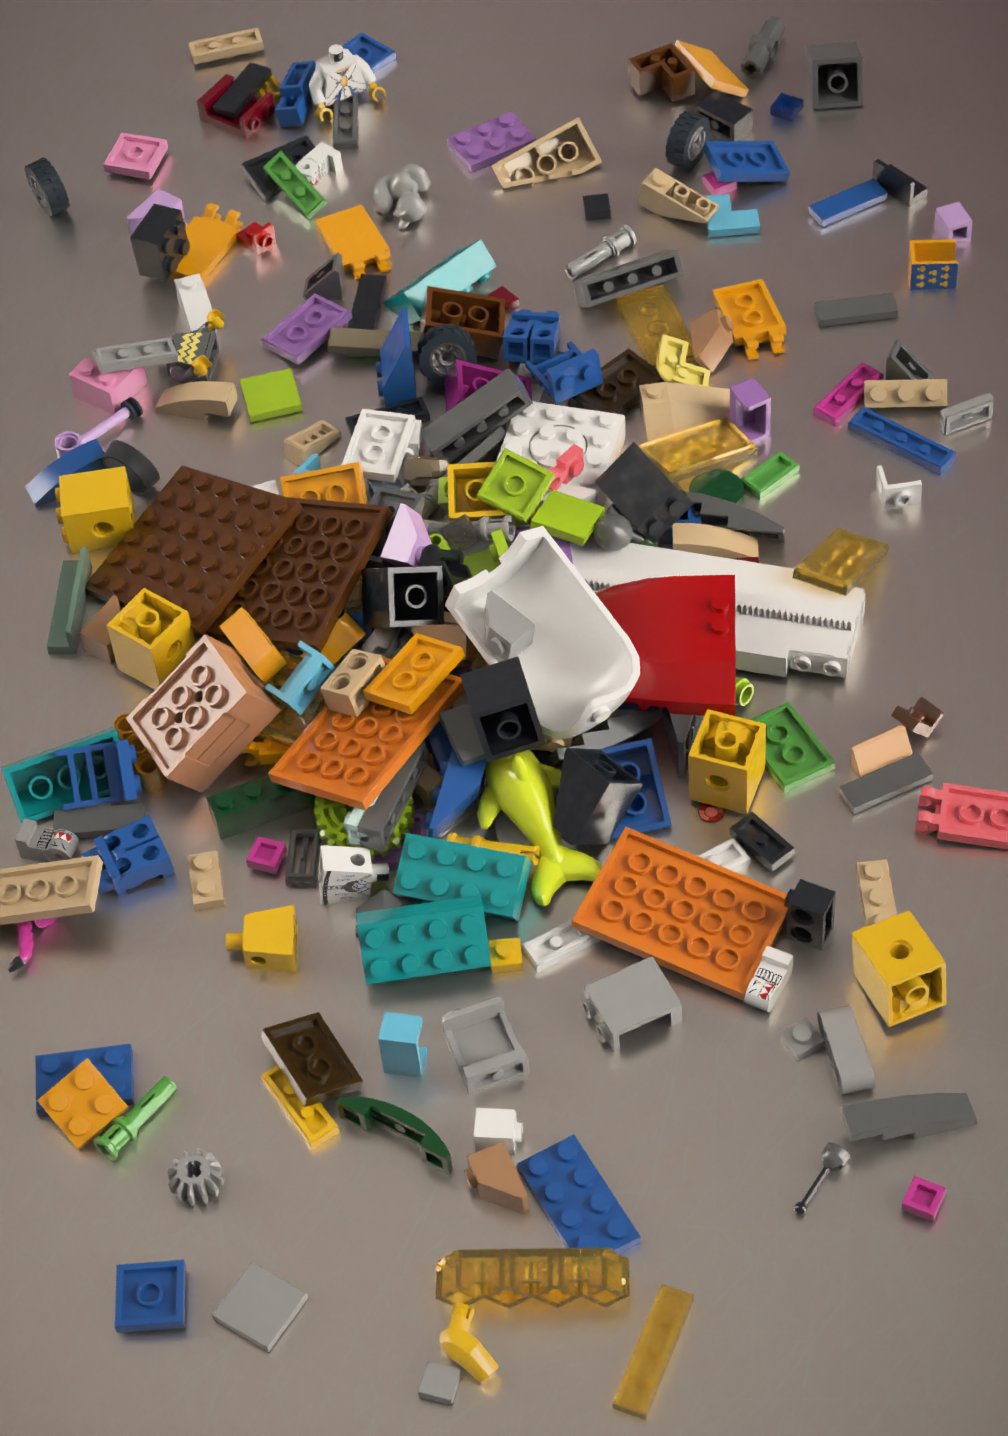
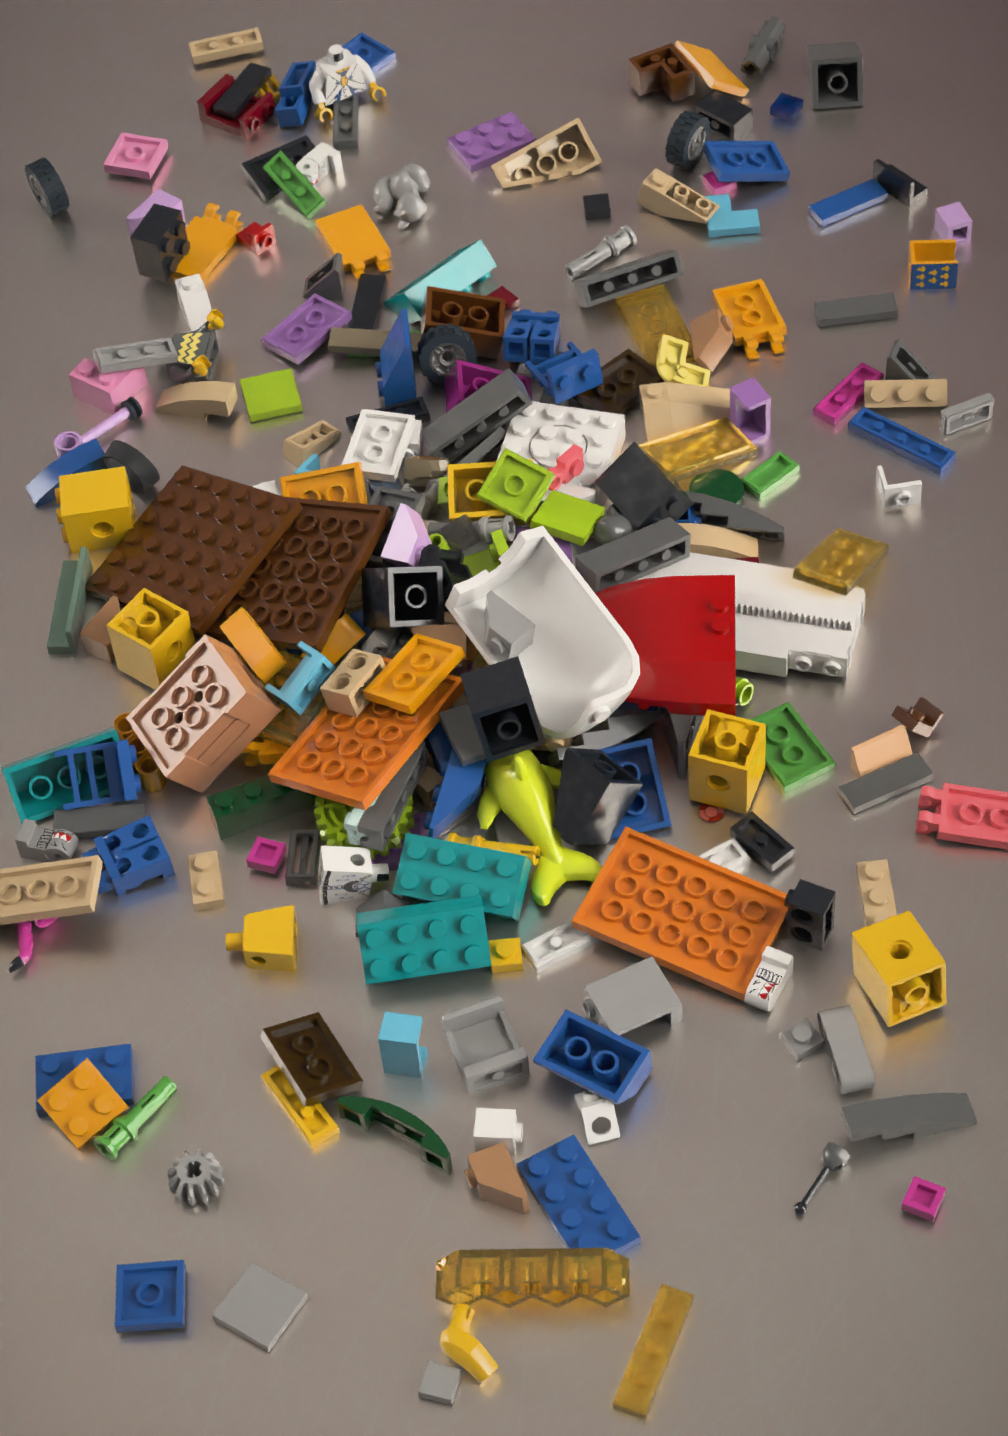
none -> blue slope [533,1009,652,1105]
none -> white bracket [574,1090,620,1145]
none -> dark grey brick [576,517,690,593]

